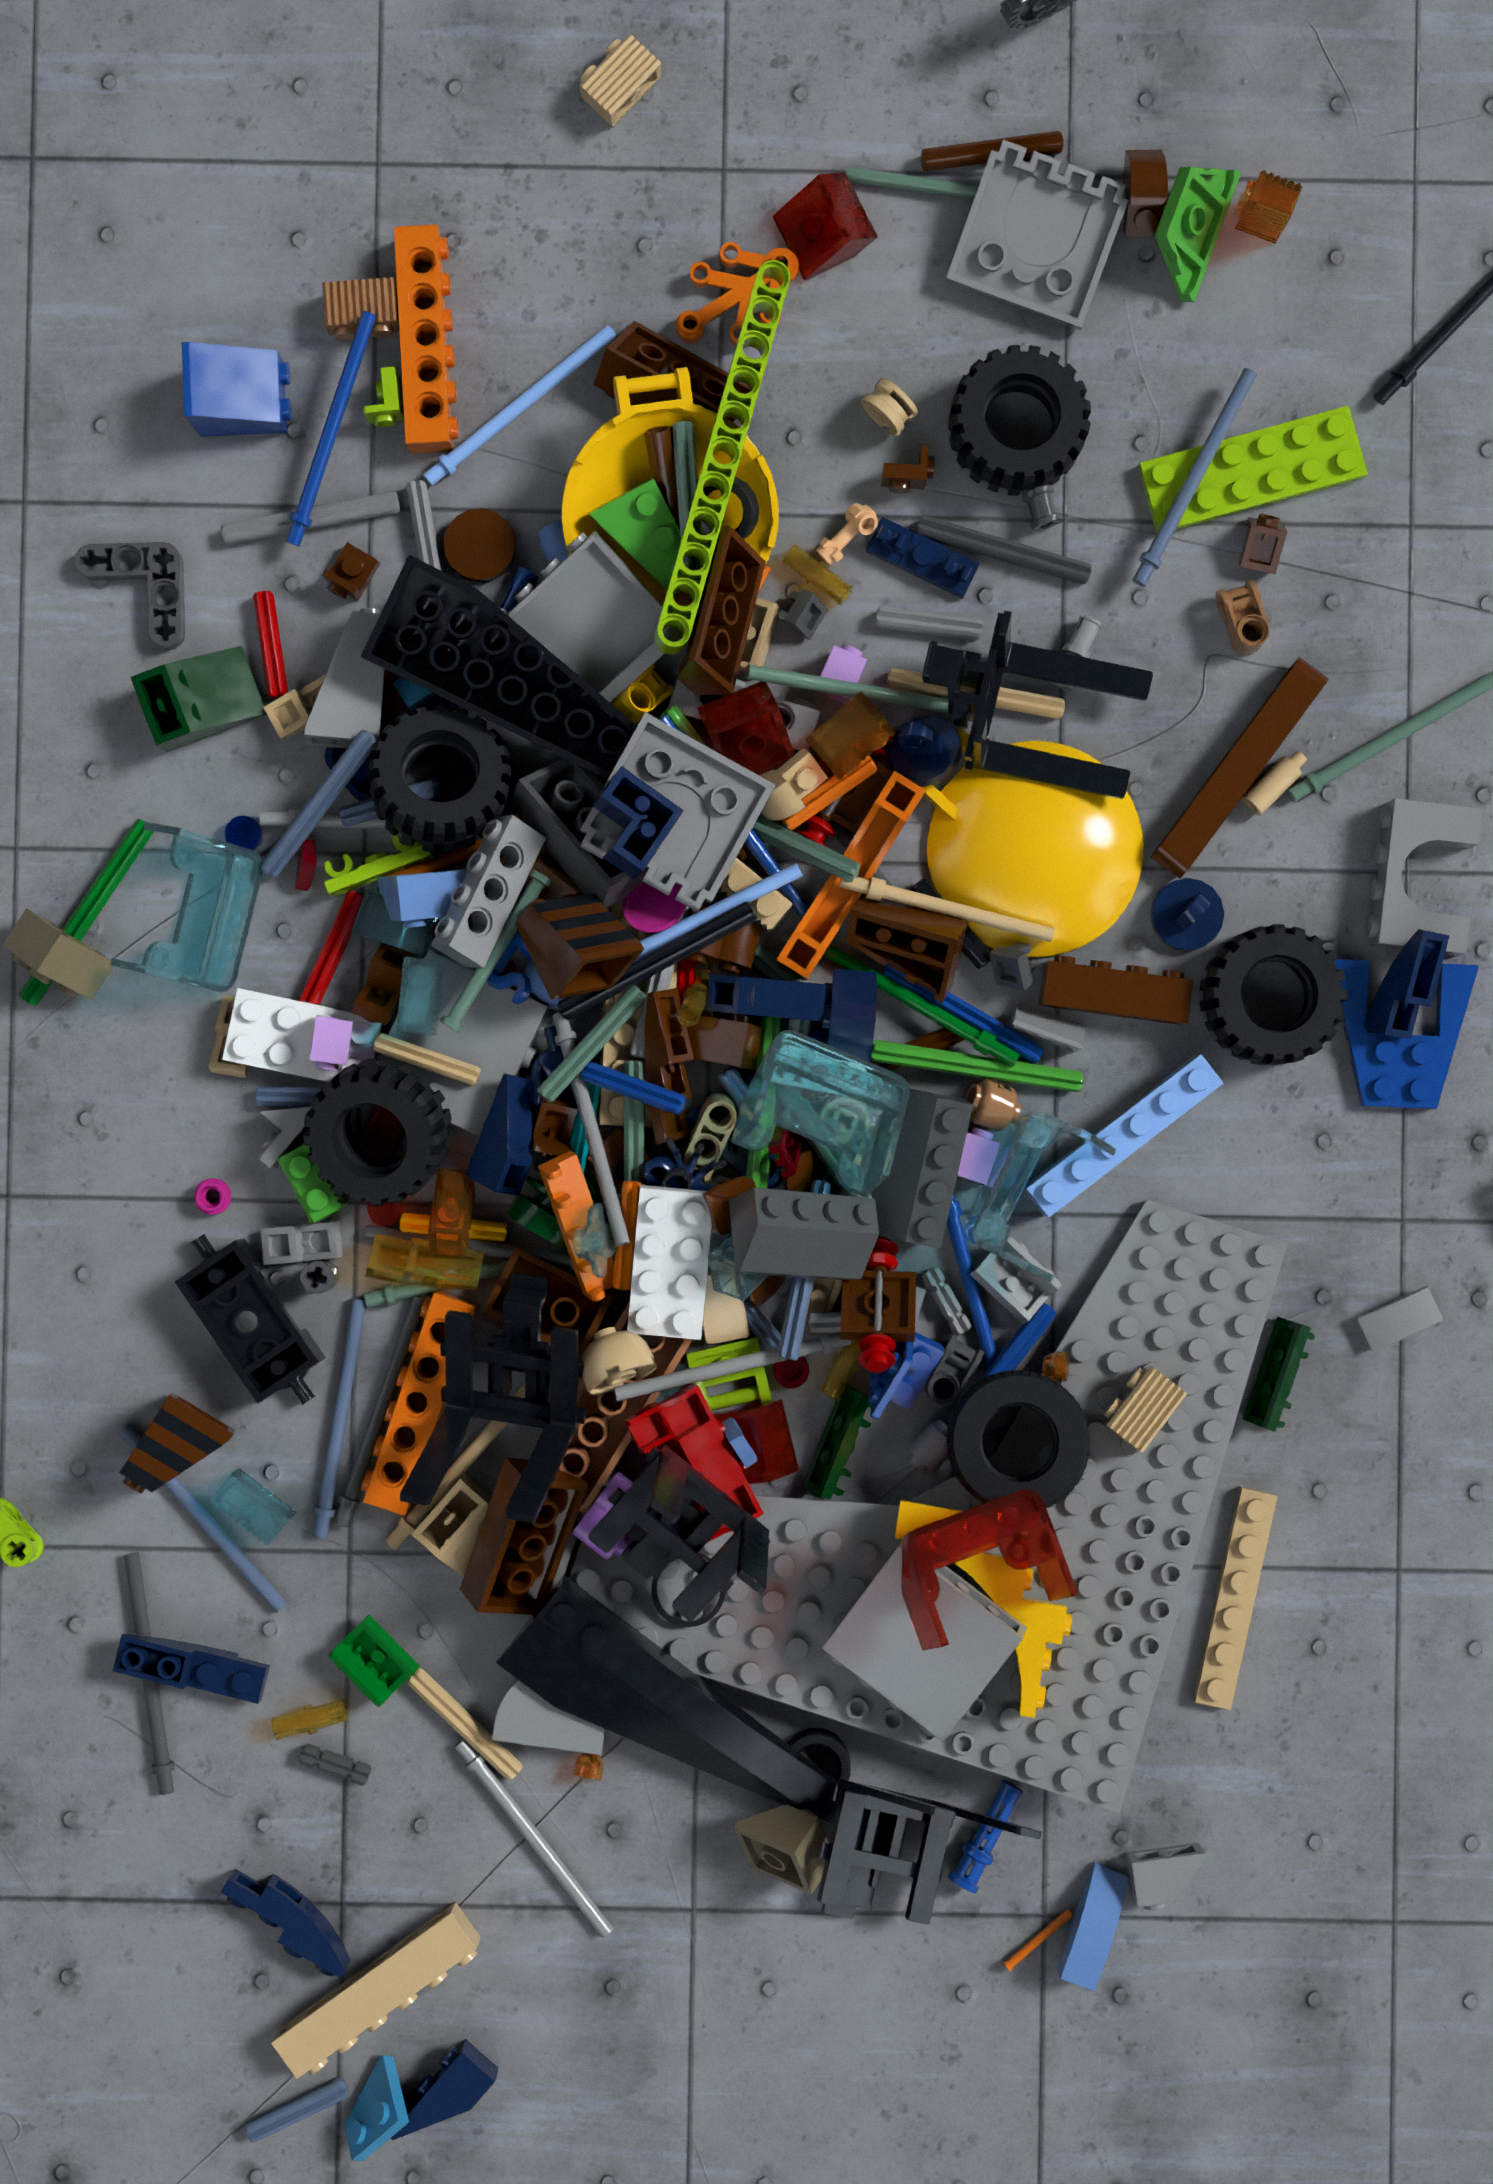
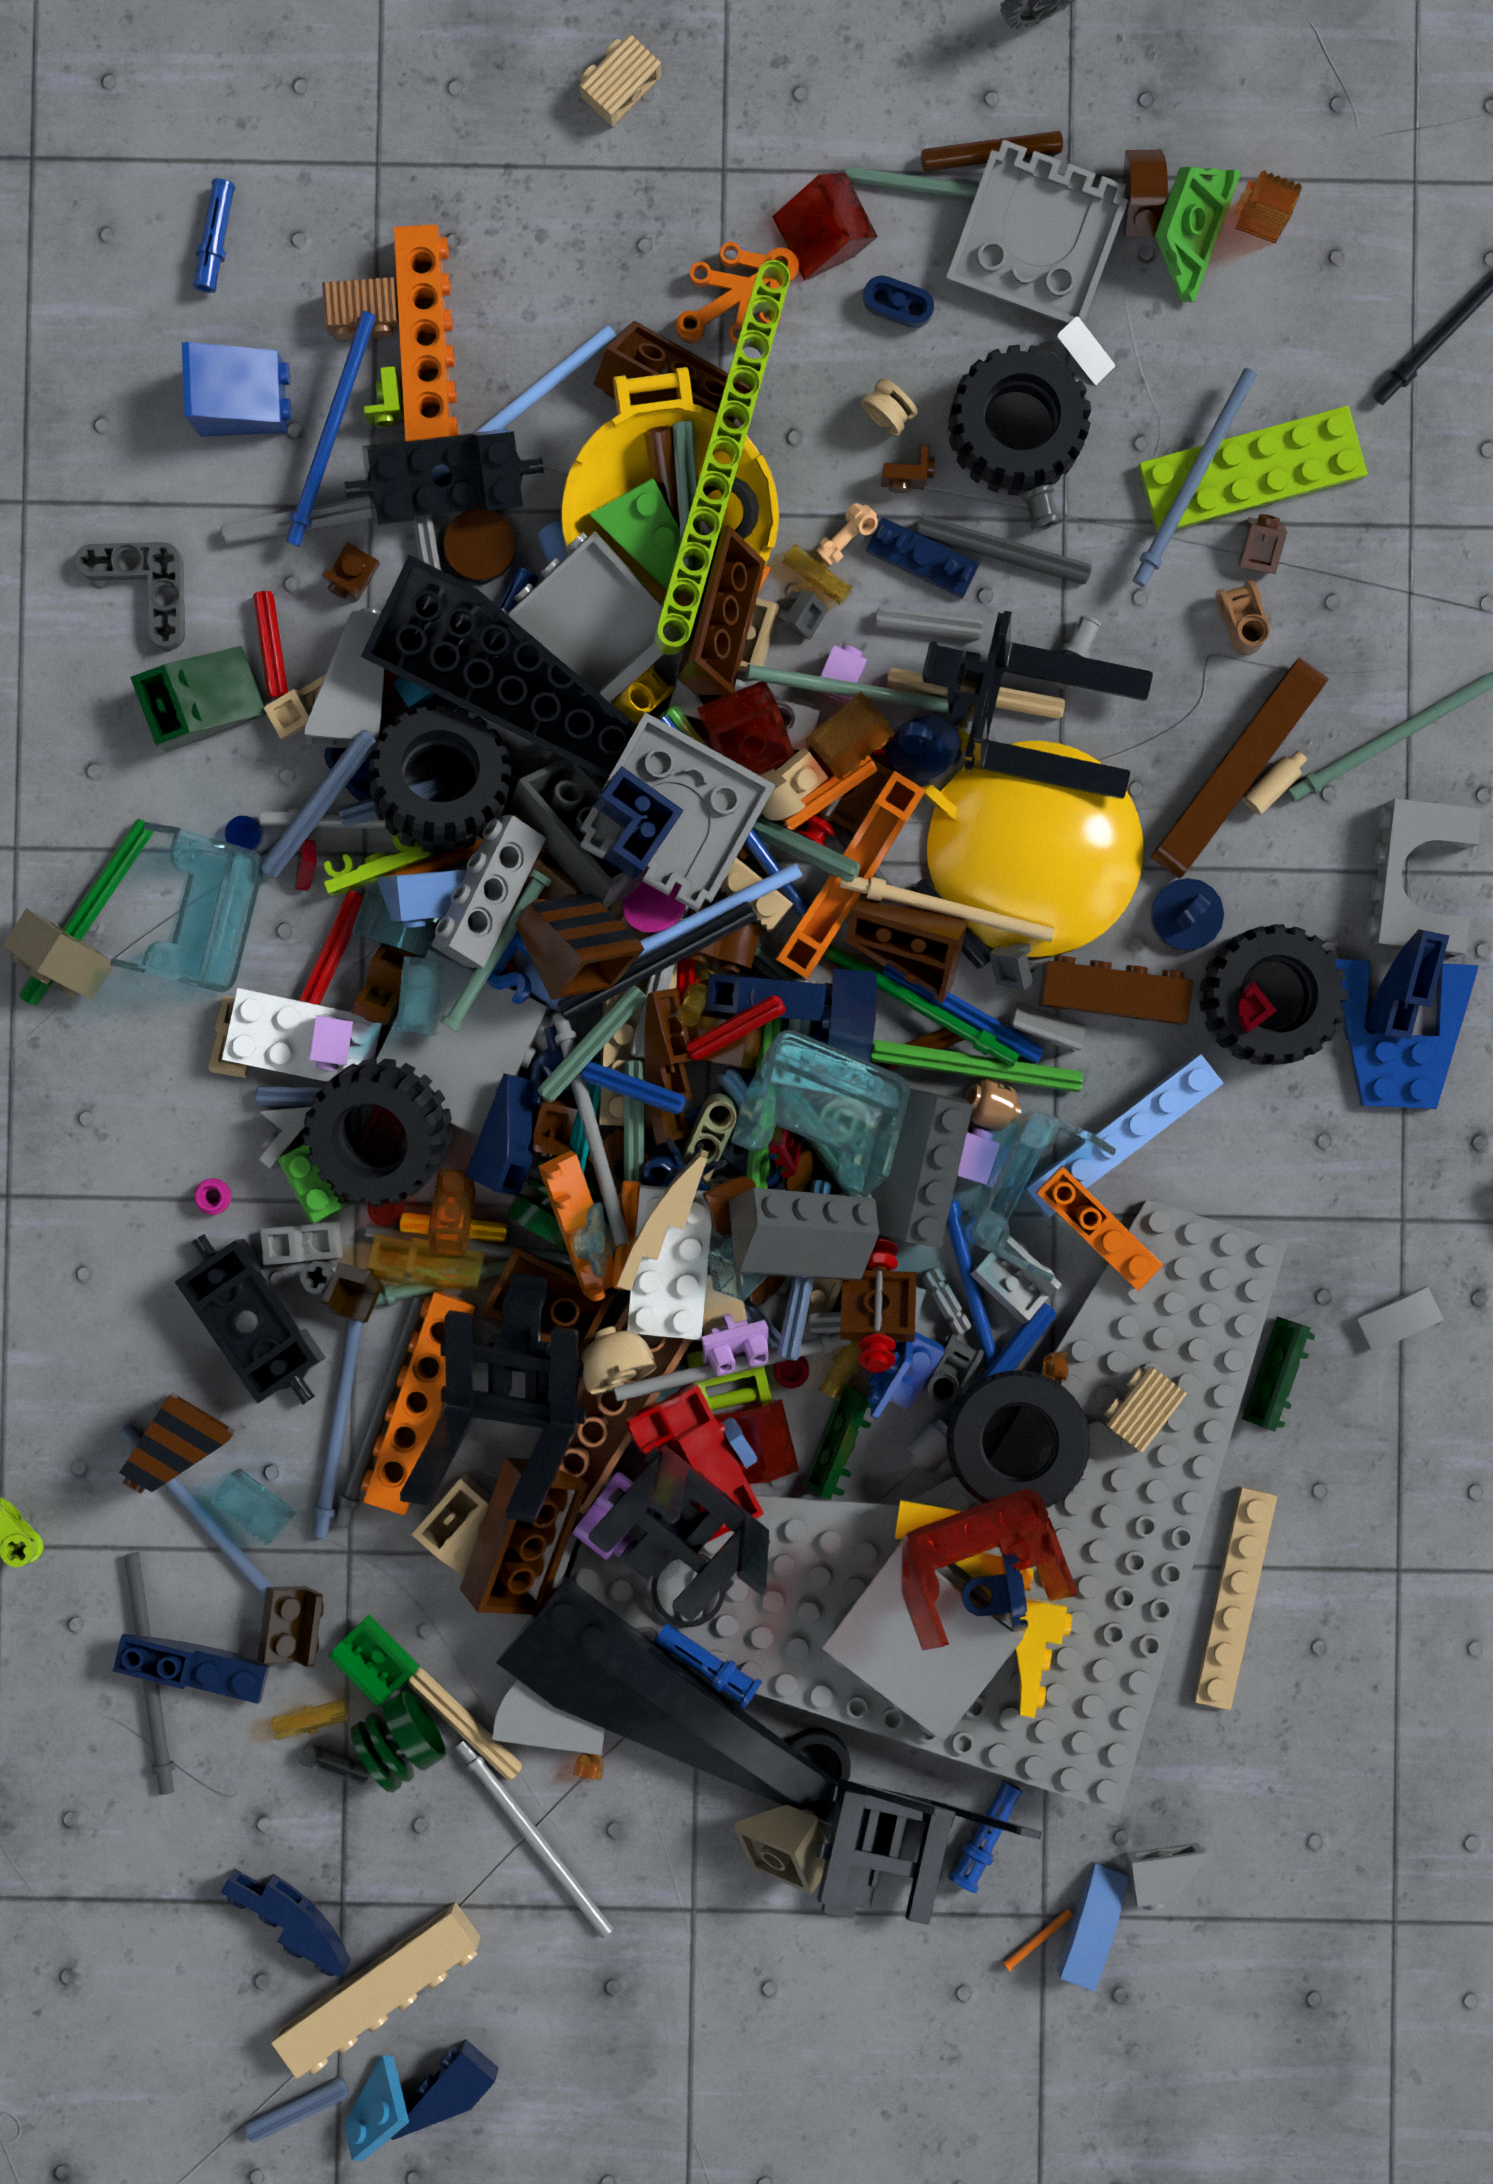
tan axle [374,1033,481,1085] -> none
tan bar [385,1373,550,1550] -> none
none -> blue pin [193,178,235,293]
none -> dark brown bracket [257,1586,324,1667]
none -> dark brown panel [322,1263,384,1323]
none -> black brick [344,429,544,525]
none -> dark green wheel [350,1691,447,1793]
none -> tan slope [617,1149,708,1291]
none -> blue pin [654,1622,763,1710]
none -> red axle [686,995,786,1060]
none -> lavender hips [701,1313,769,1376]
none -> dark blue plate [863,275,934,328]
none -> dark blue tile [961,1553,1028,1632]
none -> orange slope [1036,1165,1164,1291]
none -> white sticker [1057,316,1115,385]
none -> dark red tile [1237,981,1277,1034]

